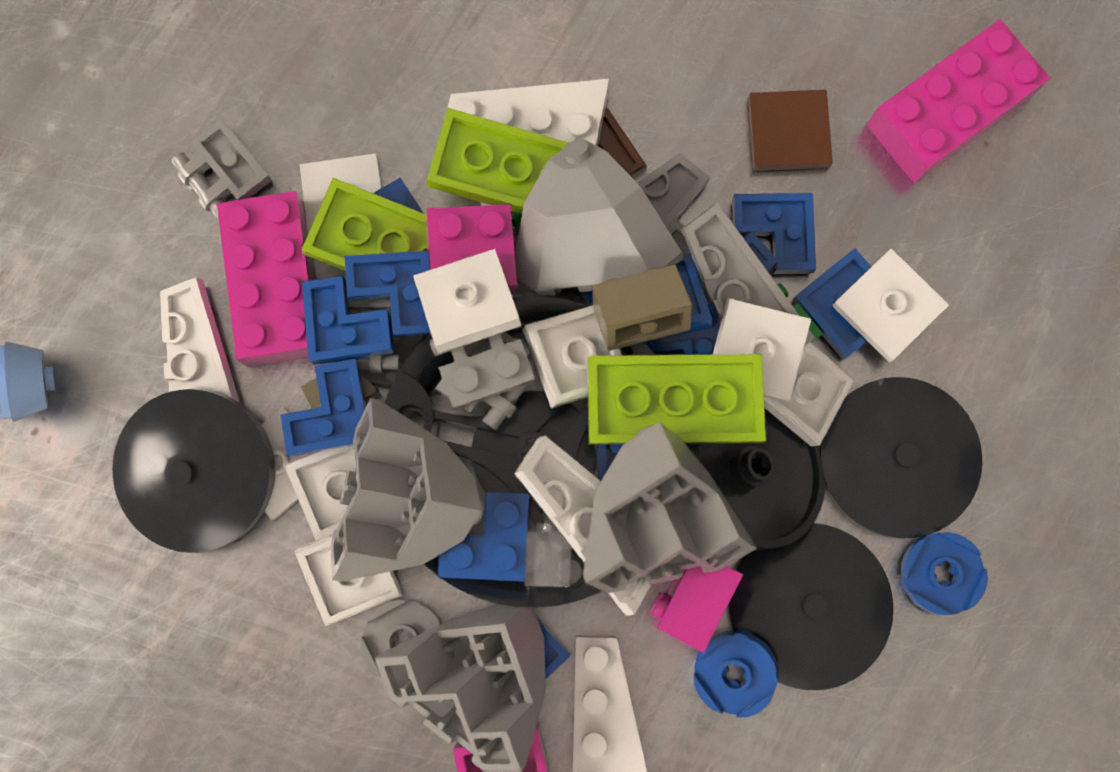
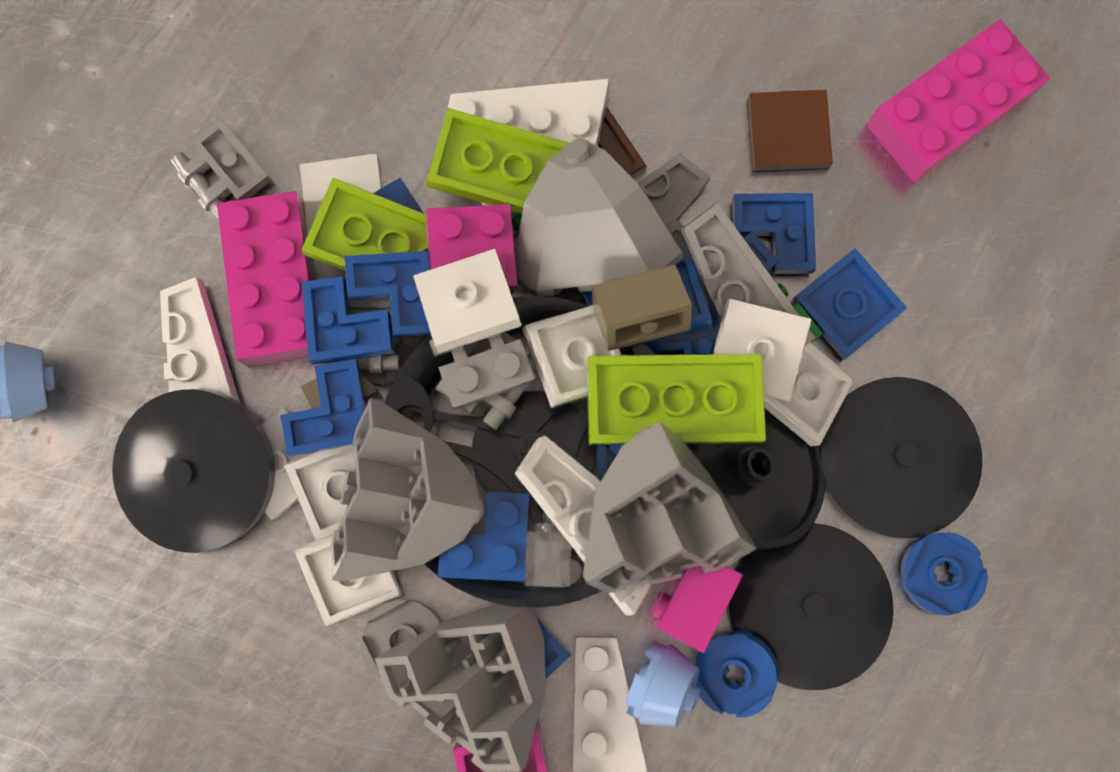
white plate [832,249,949,363] -> none
none -> light blue cone [626,641,701,727]

